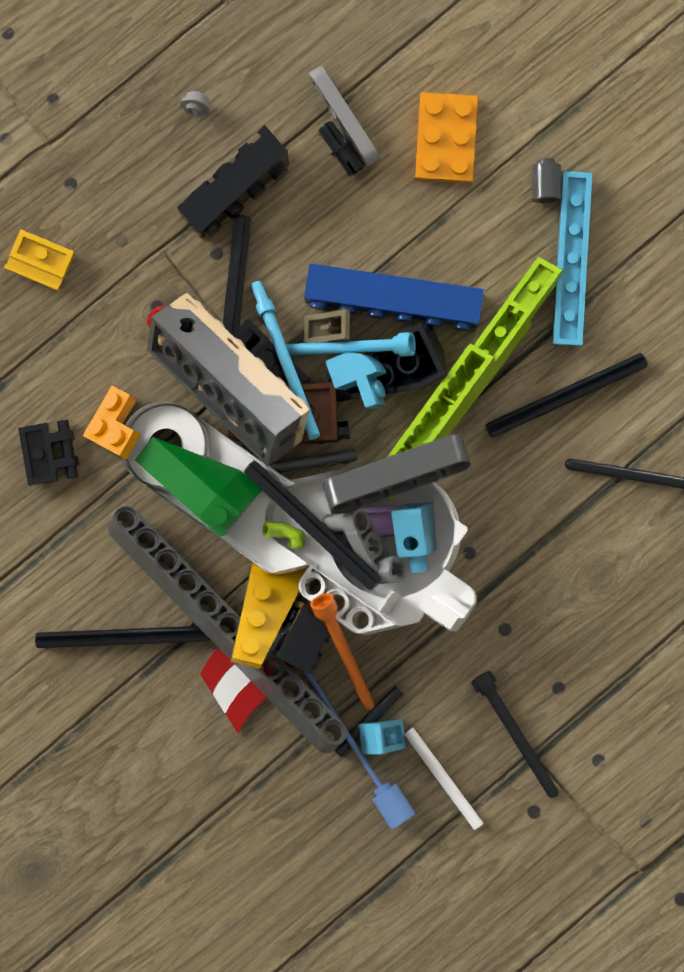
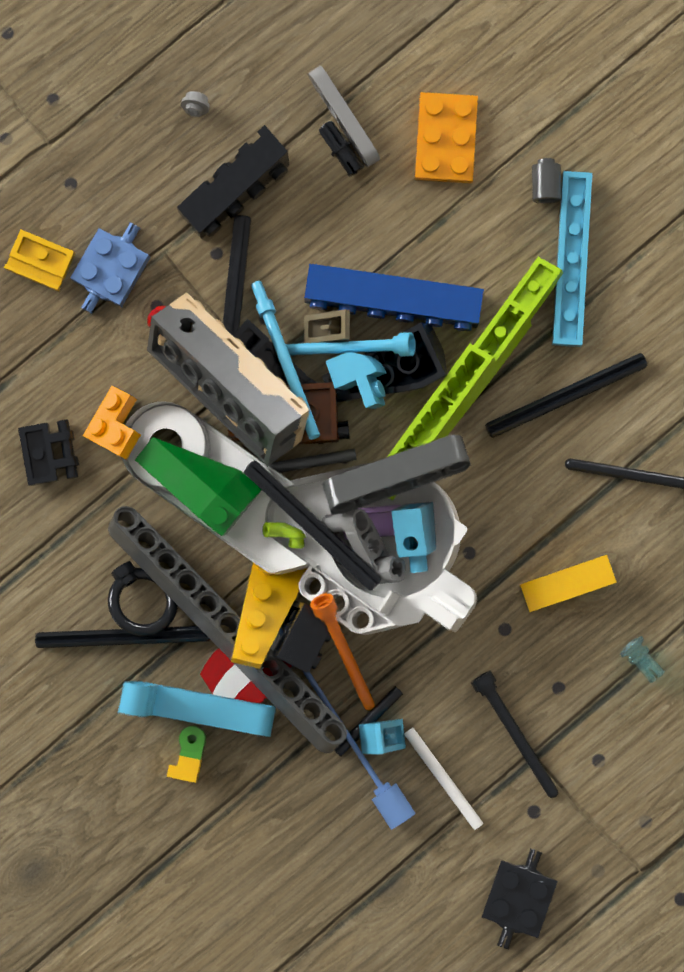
none -> medium blue plate [70,222,151,314]
none -> black piece [108,561,178,636]
none -> medium azure beam [118,681,276,737]
none -> leg [166,726,206,783]
none -> black plate [482,848,558,949]
none -> yellow slope [520,555,617,612]
none -> clear light blue pin [619,636,665,683]

